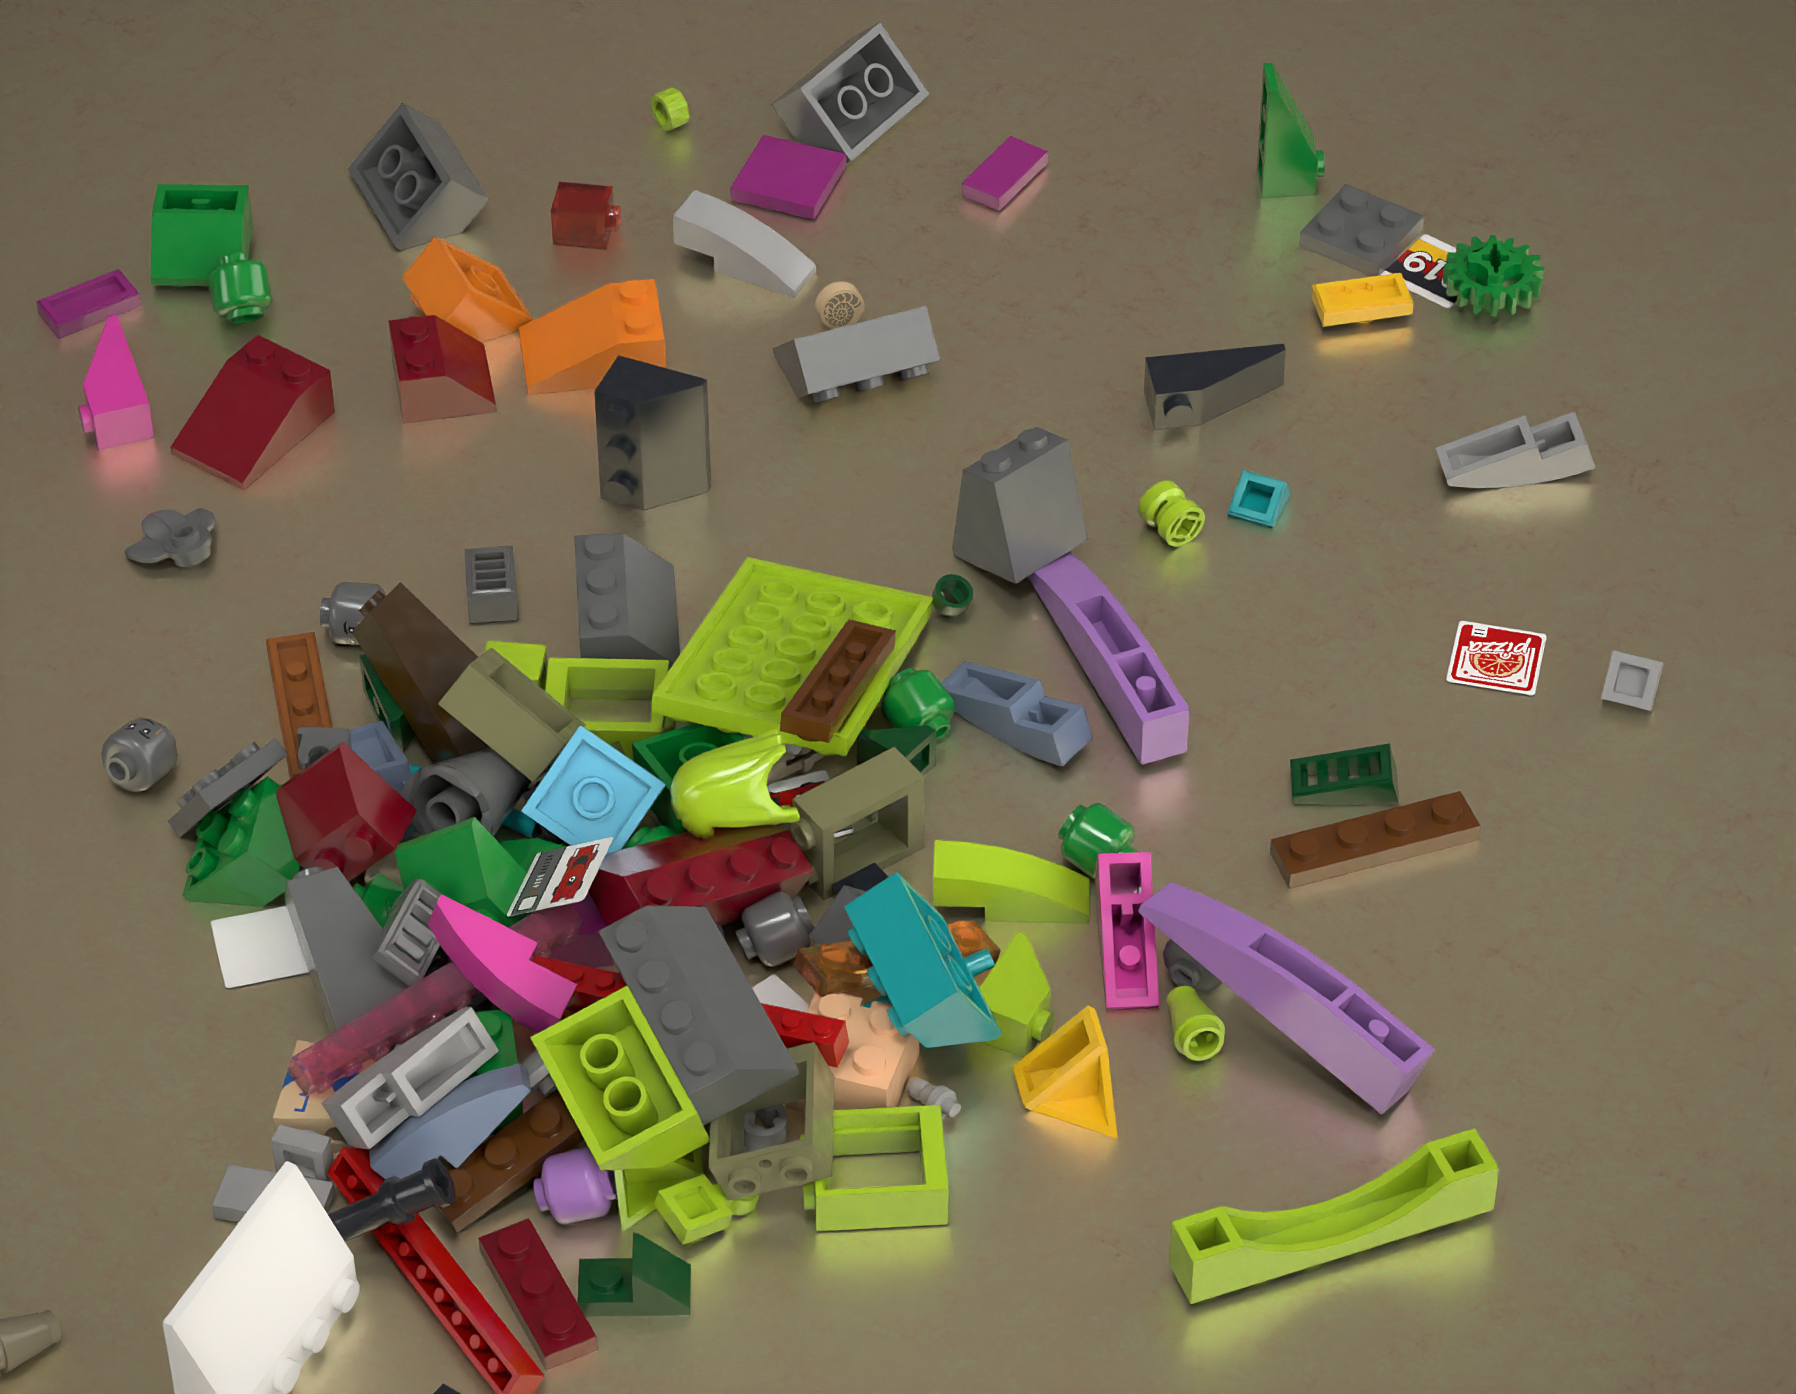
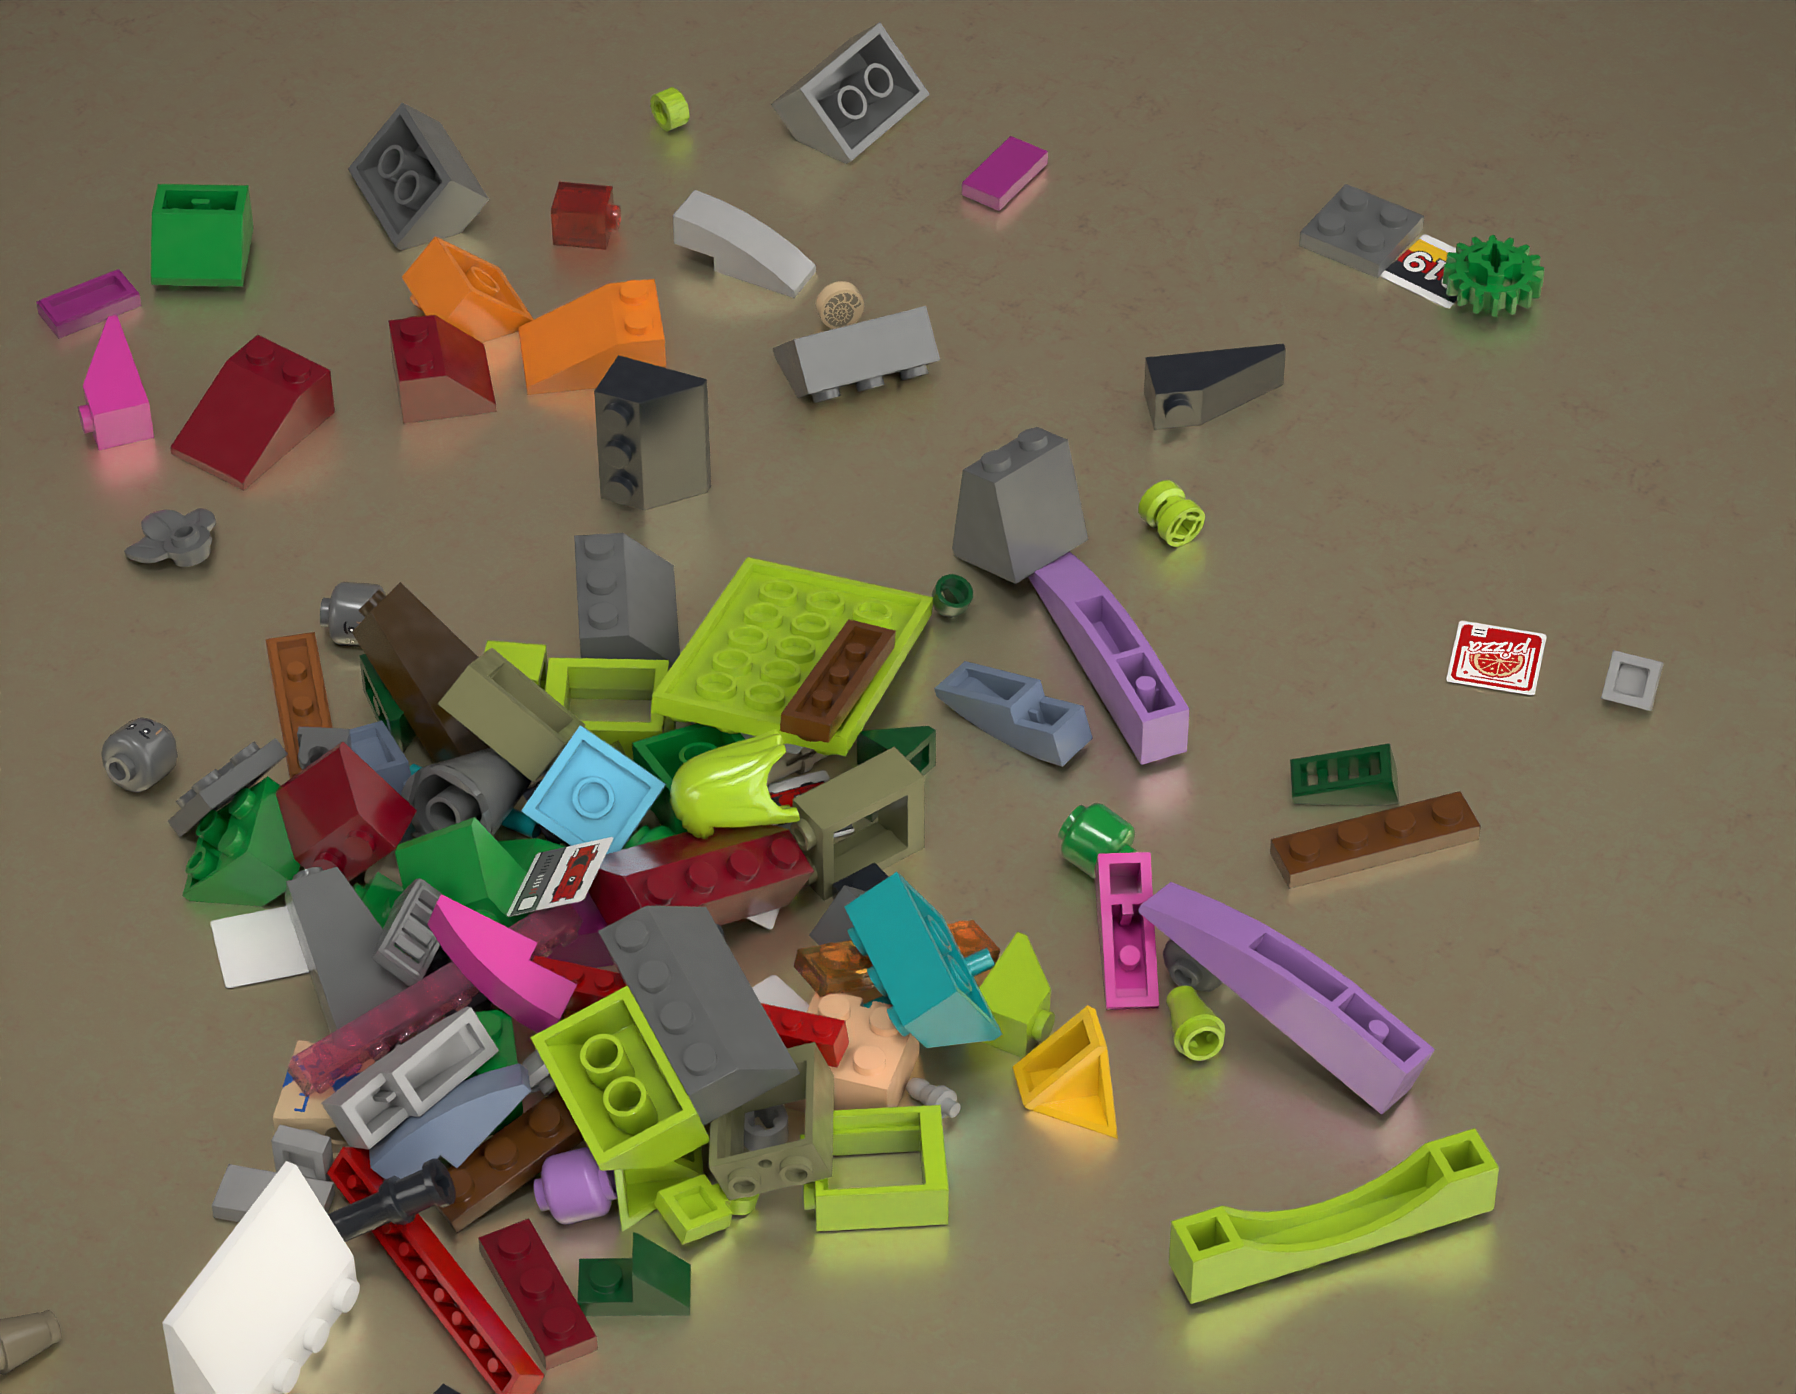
green head [207,253,272,324] -> none
dark grey slope [464,545,519,623] -> none
magenta tile [730,135,846,220] -> none
dark grey head [735,891,814,968] -> none
green head [881,668,955,741] -> none
lime slope [933,840,1089,924] -> none
teal slope [1227,470,1291,528] -> none
green slope [1257,63,1325,198] -> none
yellow plate [1311,273,1413,327] -> none
light grey slope [1435,411,1595,488] -> none

